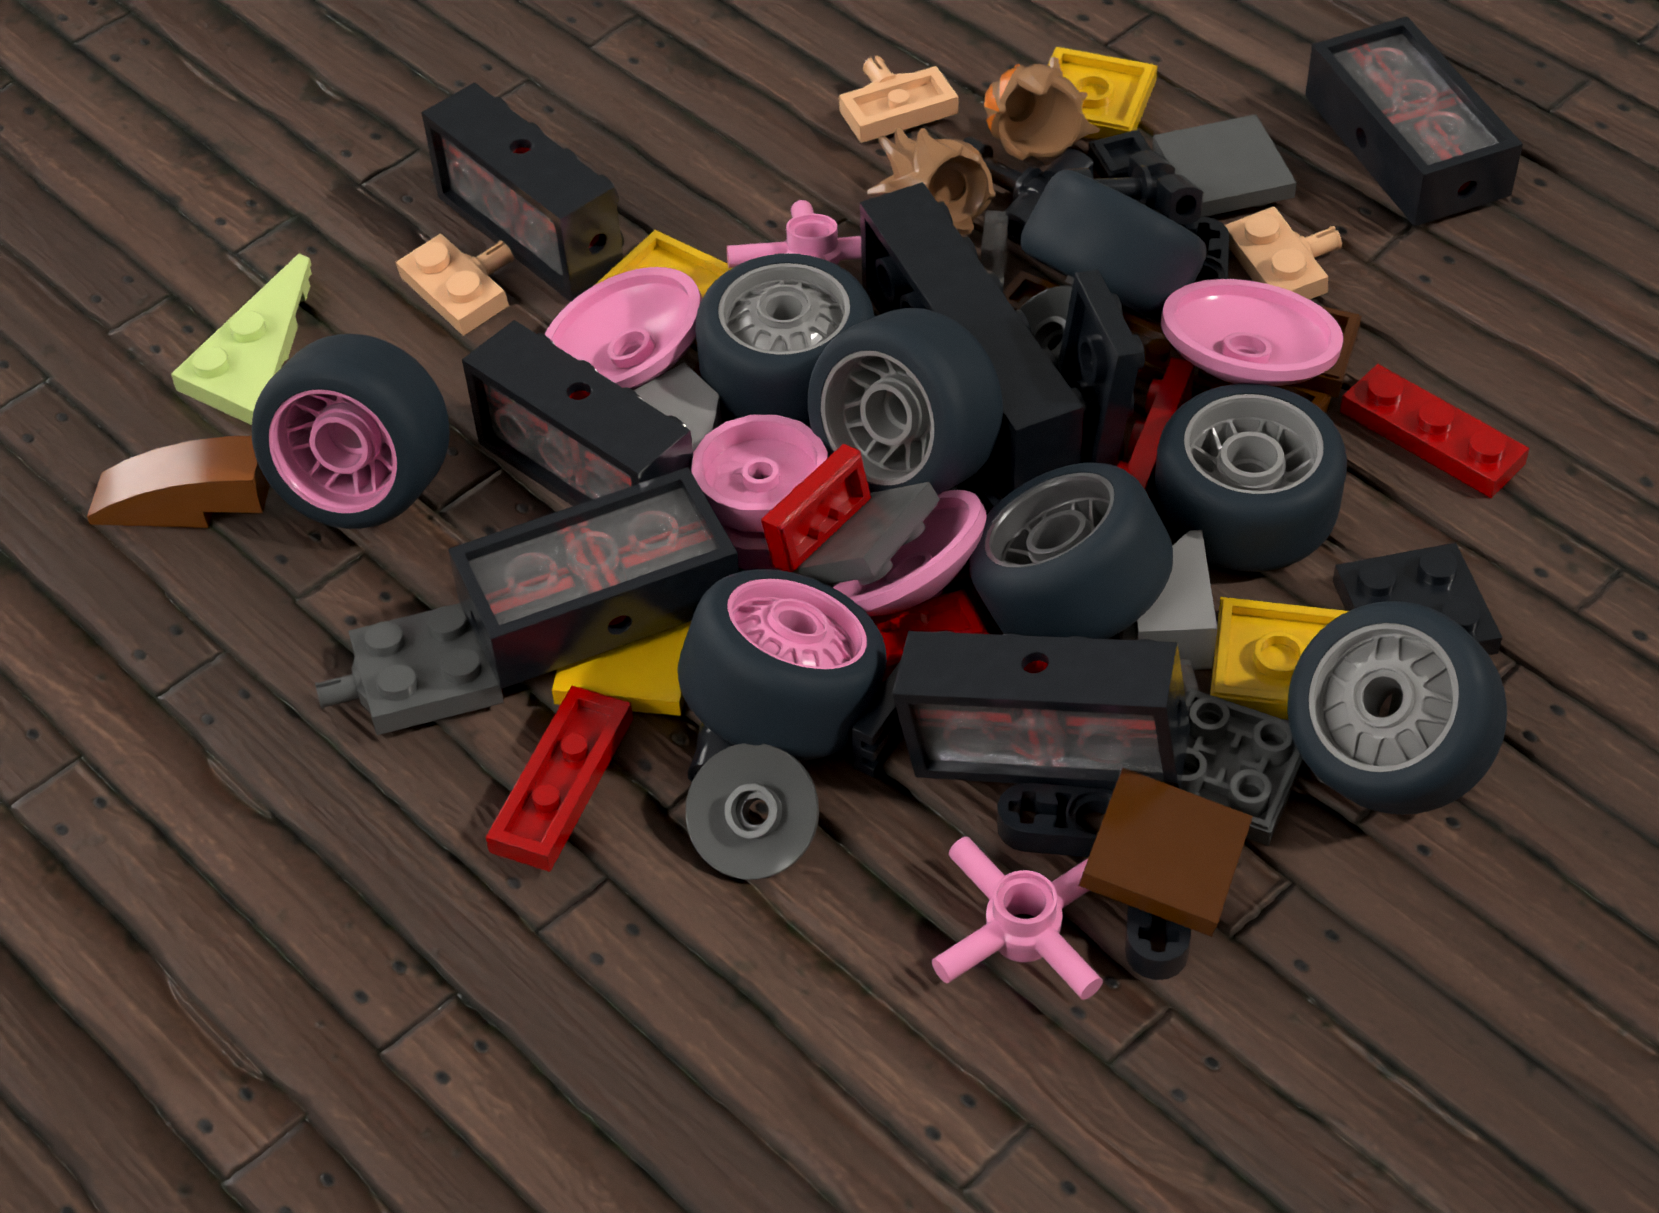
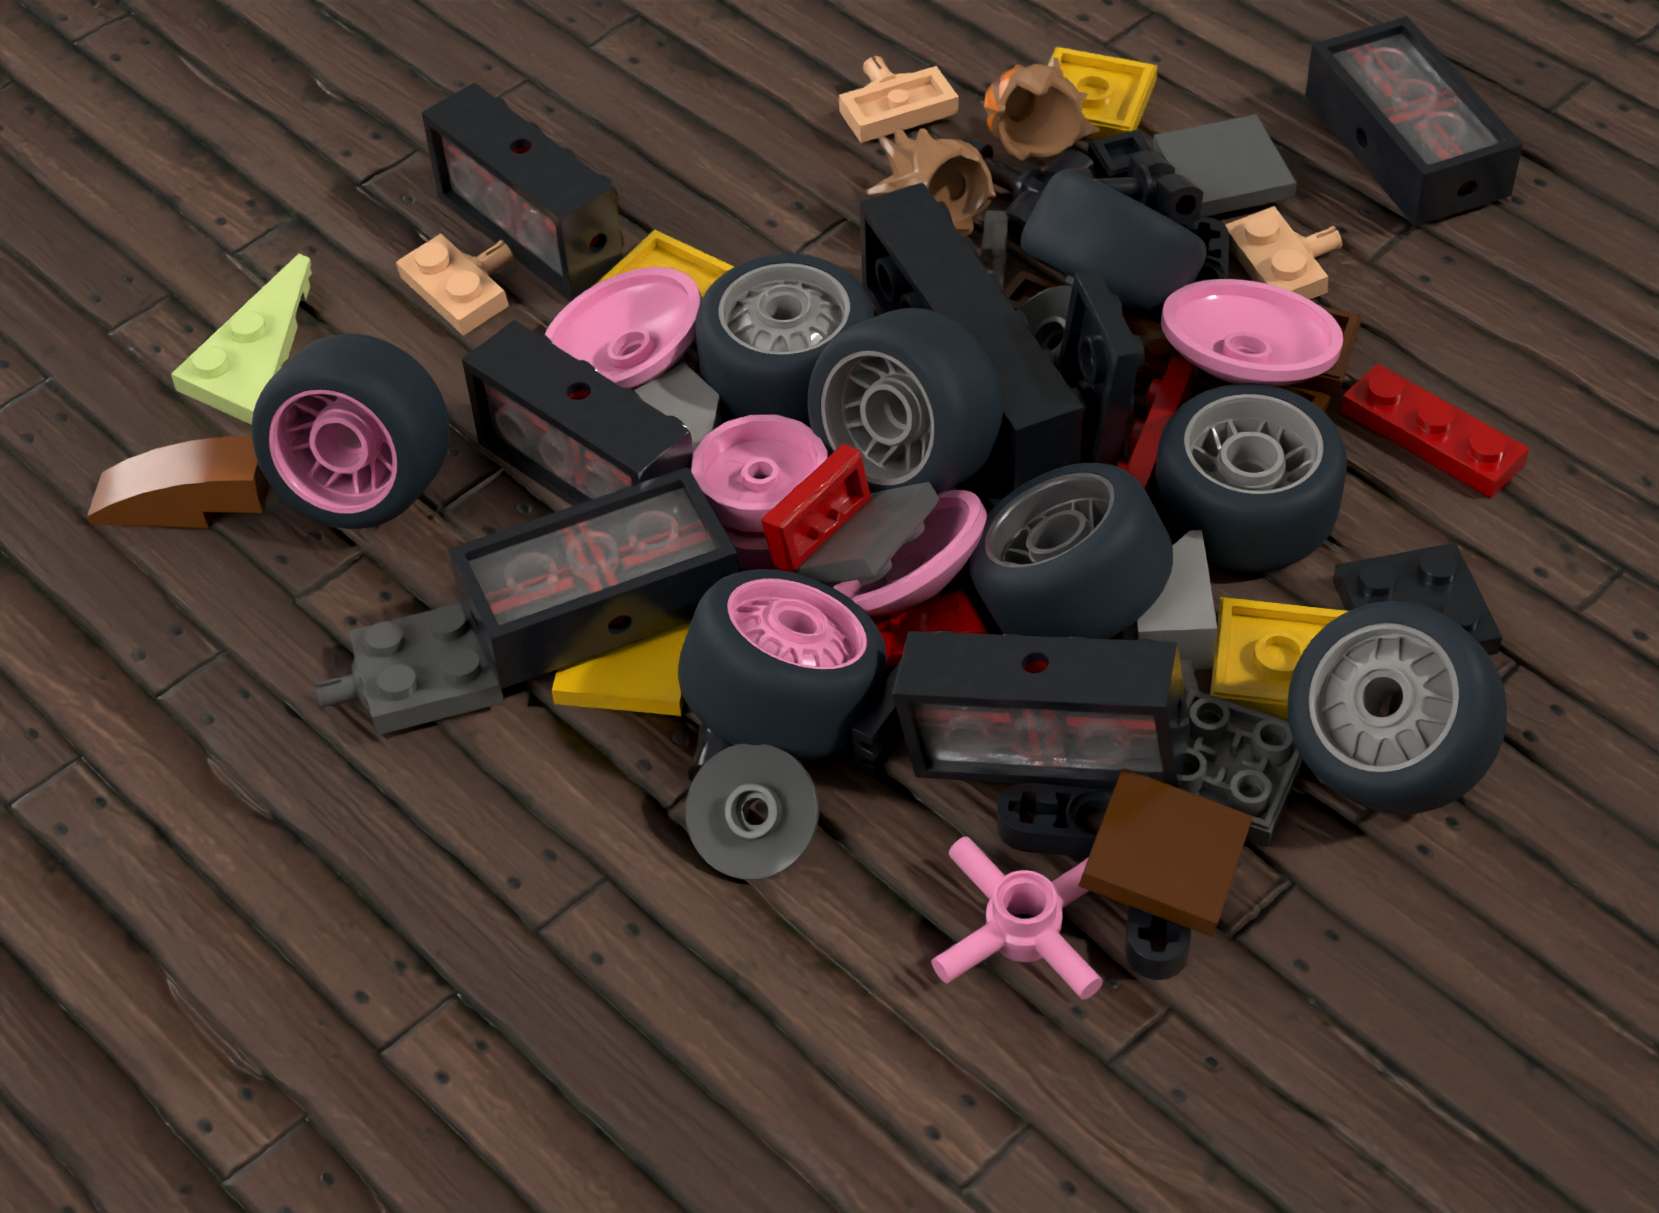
red plate [486,685,633,872] -> none
bright pink bar [727,200,861,268] -> none

